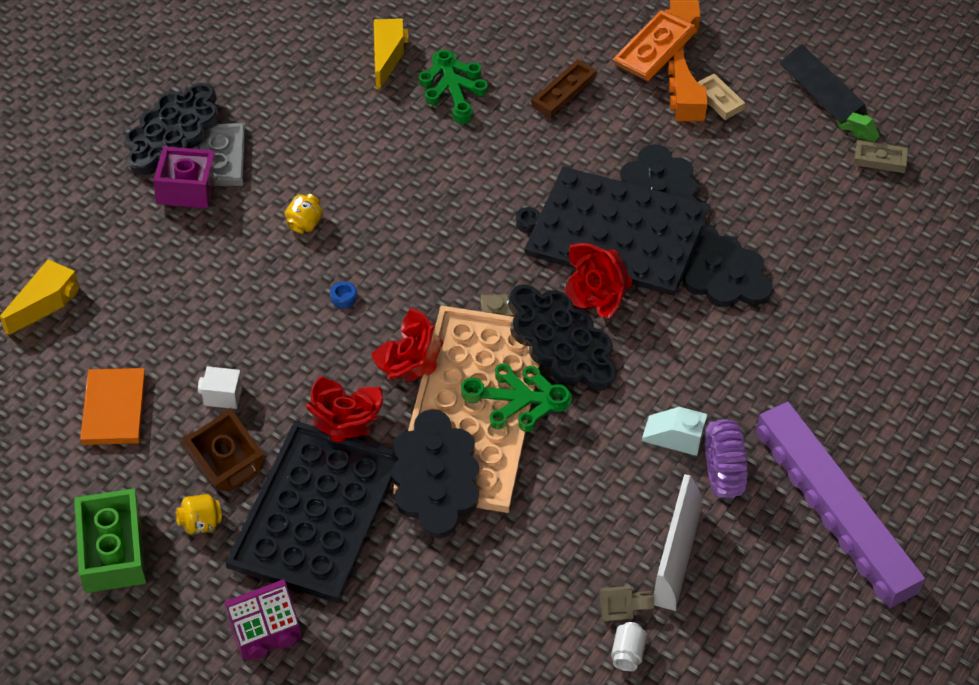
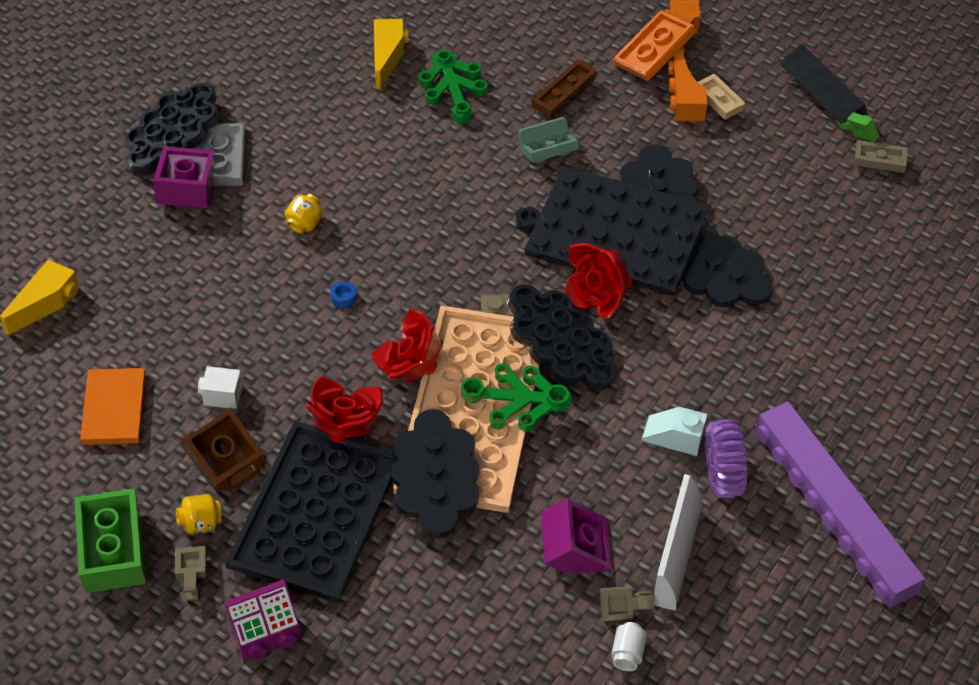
none -> dark tan plate [175,546,207,601]
none -> sand green bracket [518,117,579,163]
none -> magenta slope [541,498,612,573]

